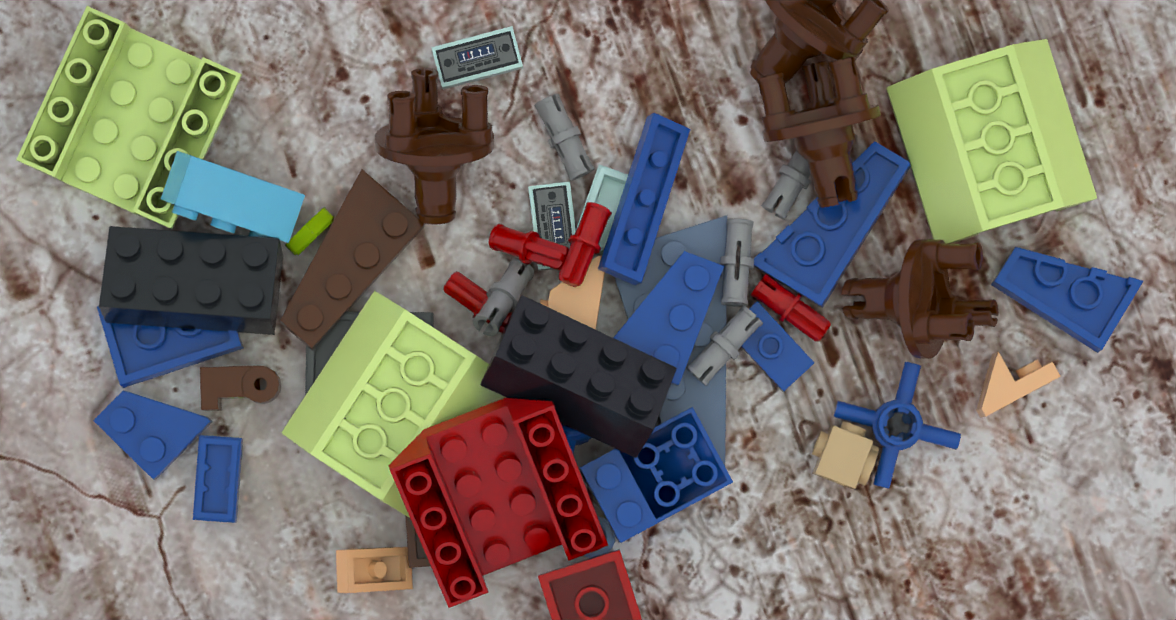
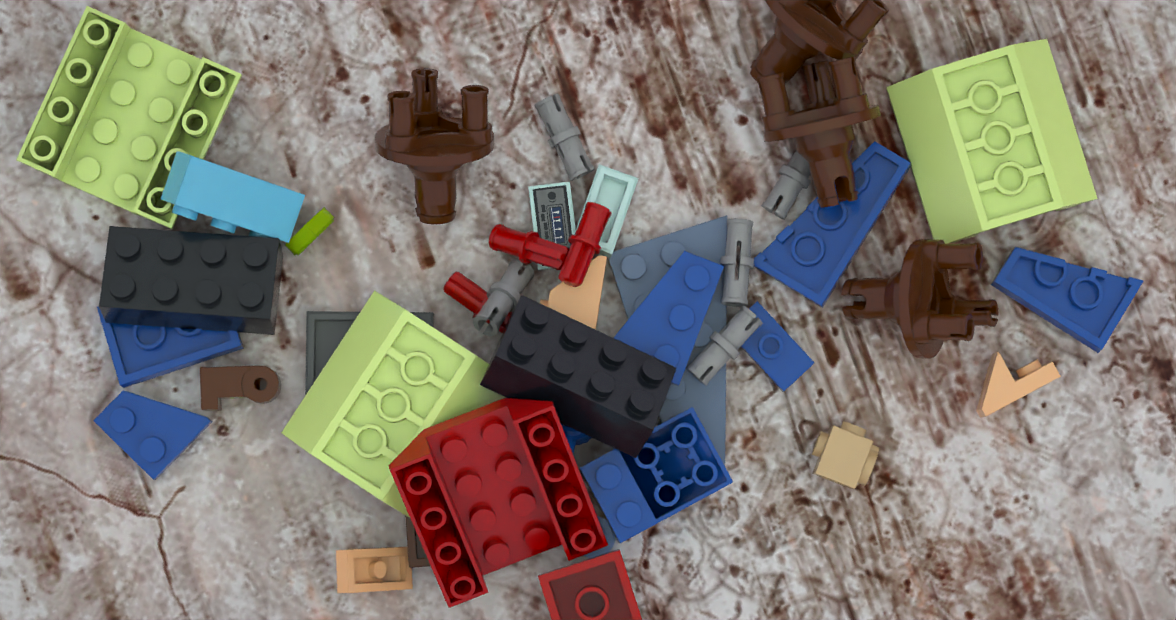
blue plate [193,435,243,523] -> none
reddish brown wing [280,169,425,350] -> none
tile [431,26,523,90] -> none
blue plate [598,113,690,285] -> none
red axle [751,273,831,342] -> none
blue bar [833,362,961,489] -> none

